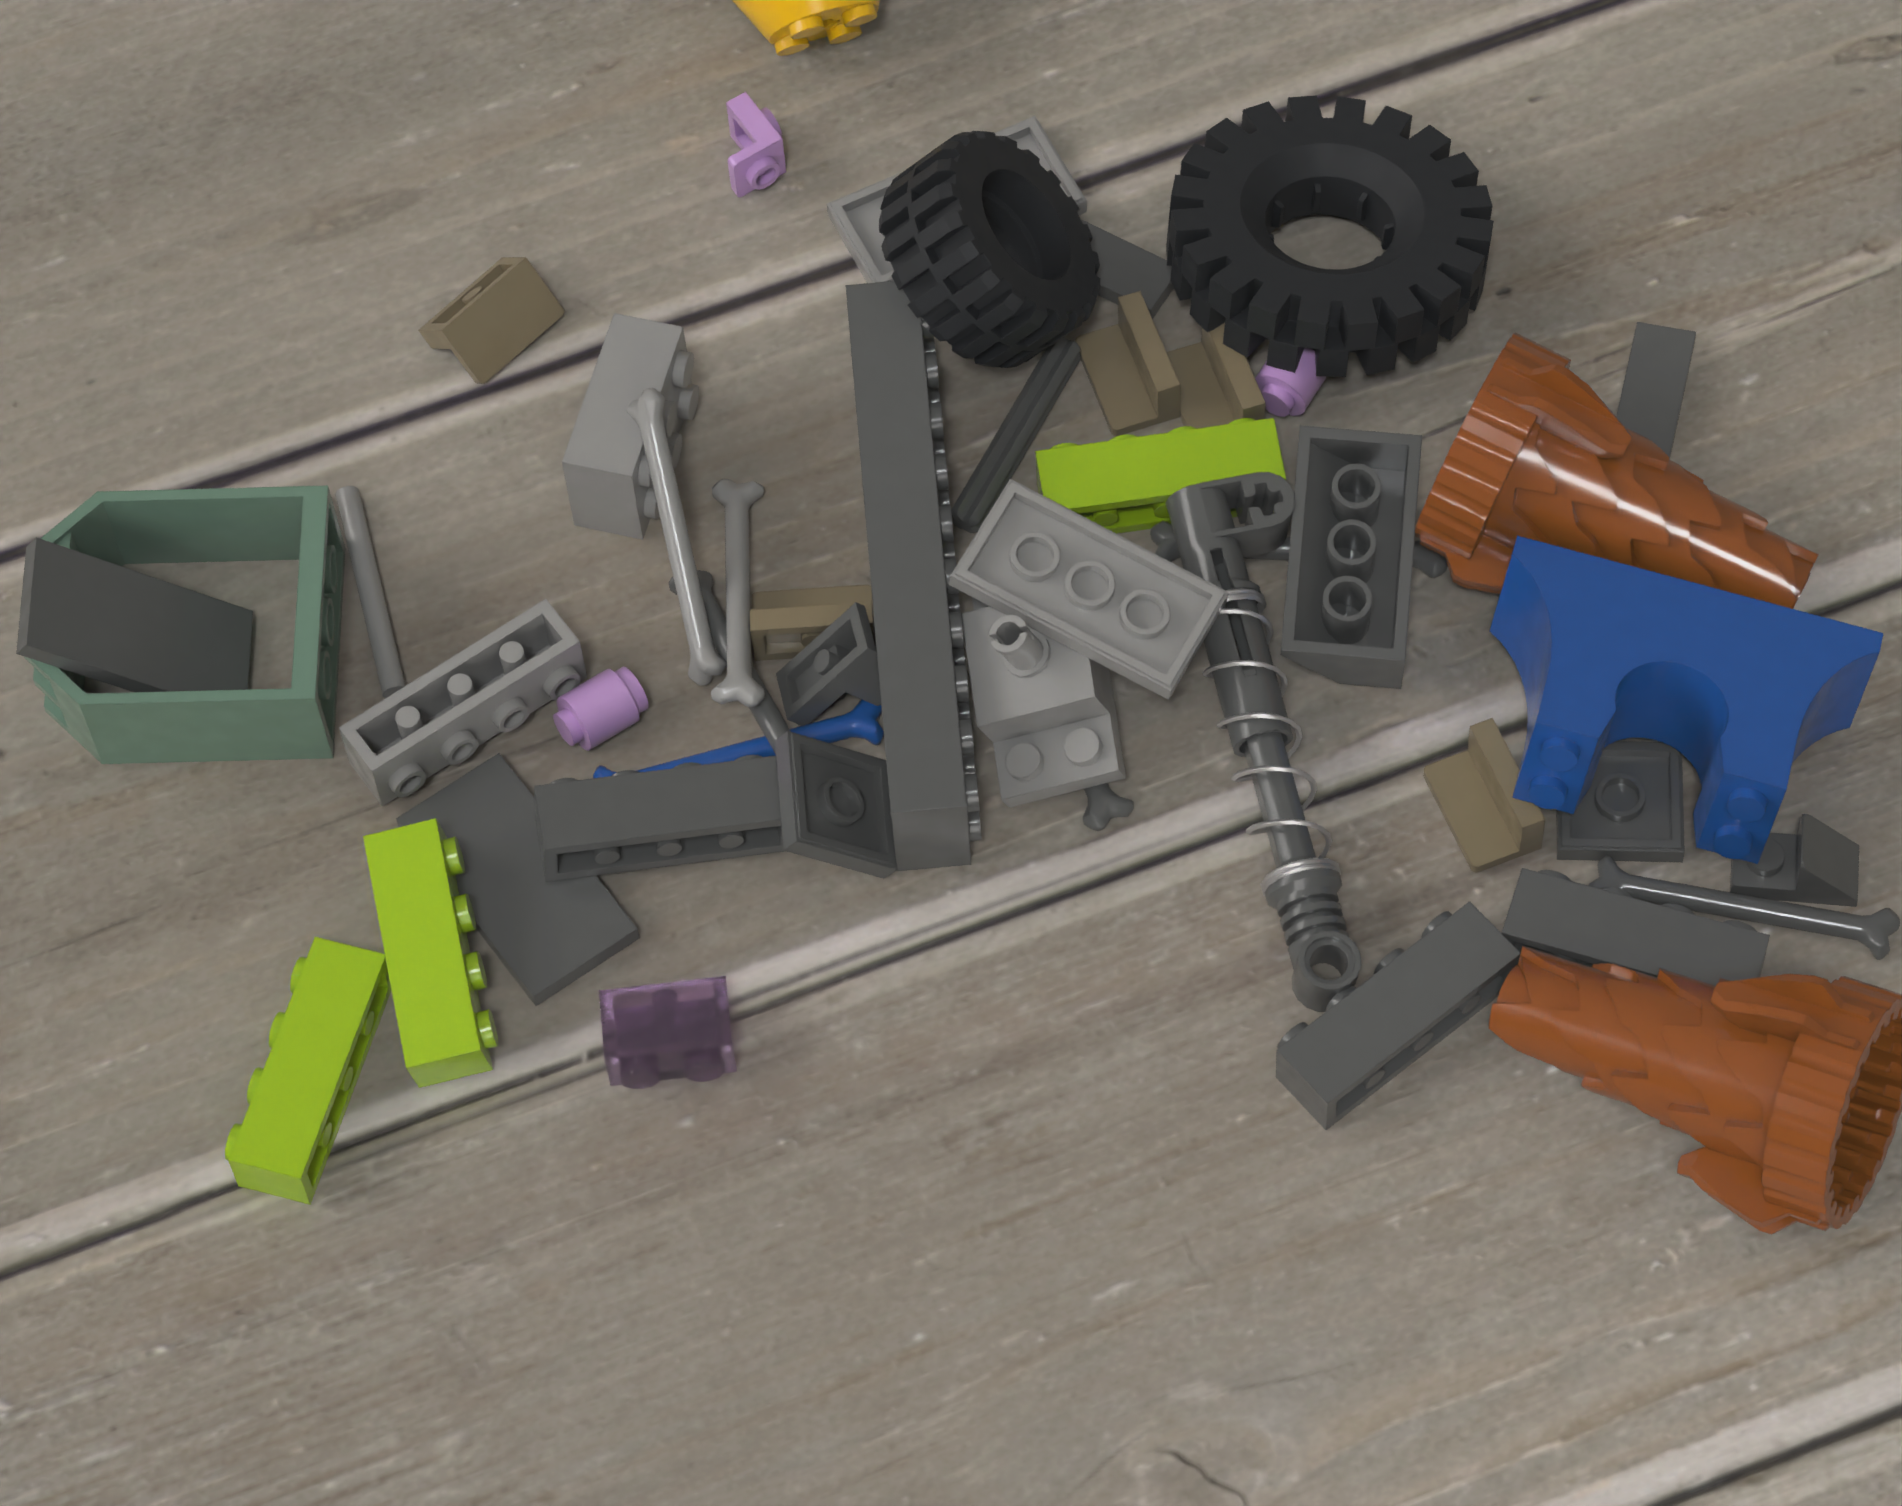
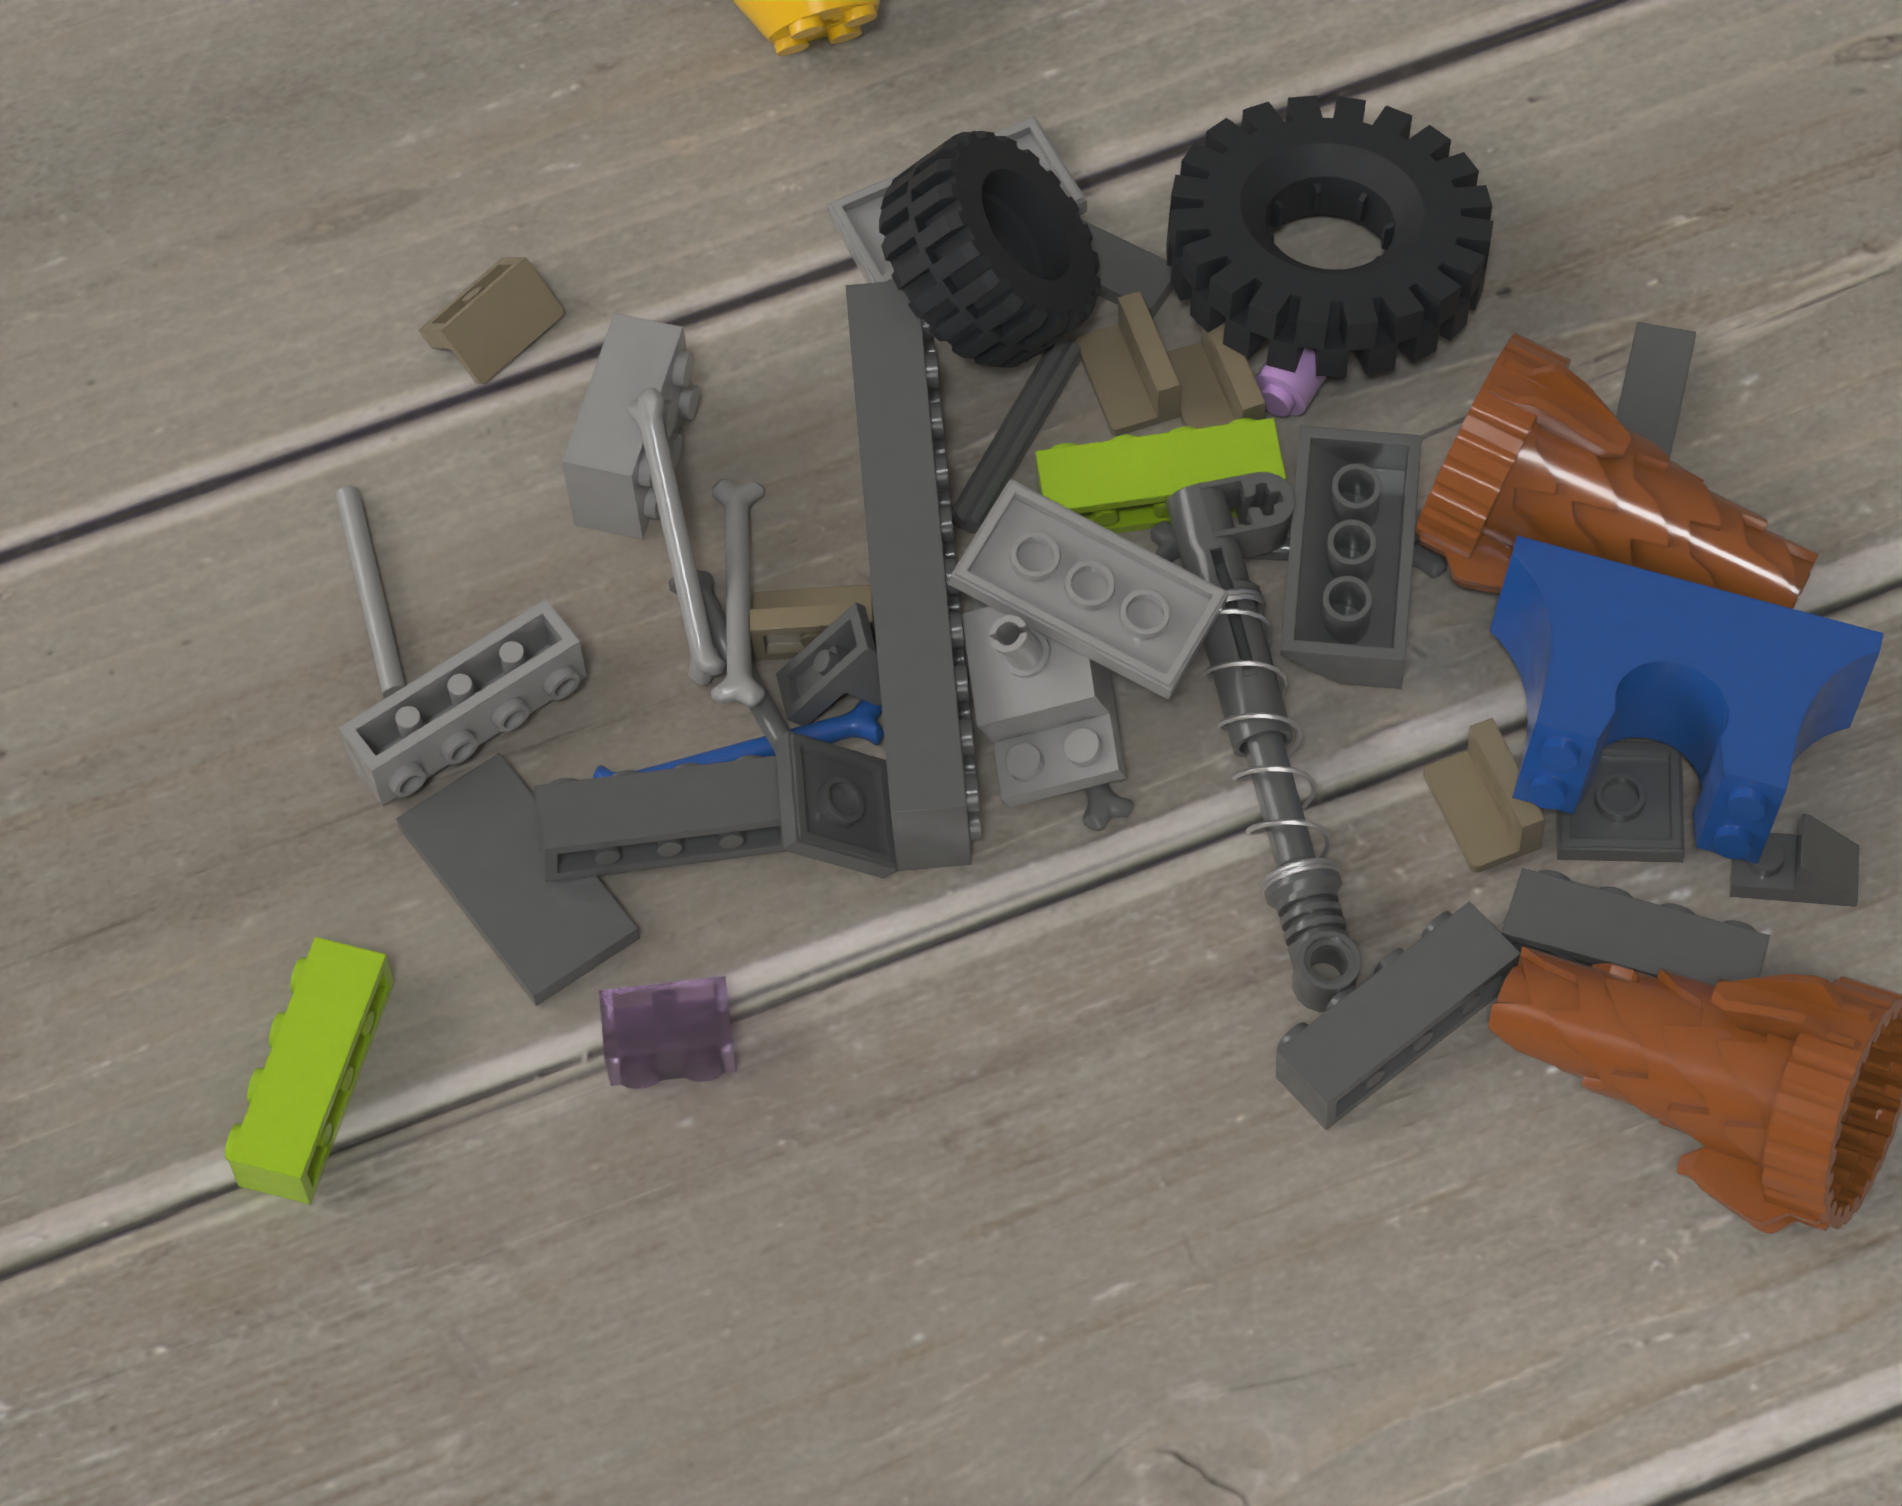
dark grey tile [16,537,253,692] -> none
sand green container [20,485,346,764] -> none
lime brick [363,818,499,1088] -> none
lavender brick [553,667,649,751] -> none
lavender bracket [726,92,786,197] -> none
dark grey piece [1589,855,1900,960] -> none

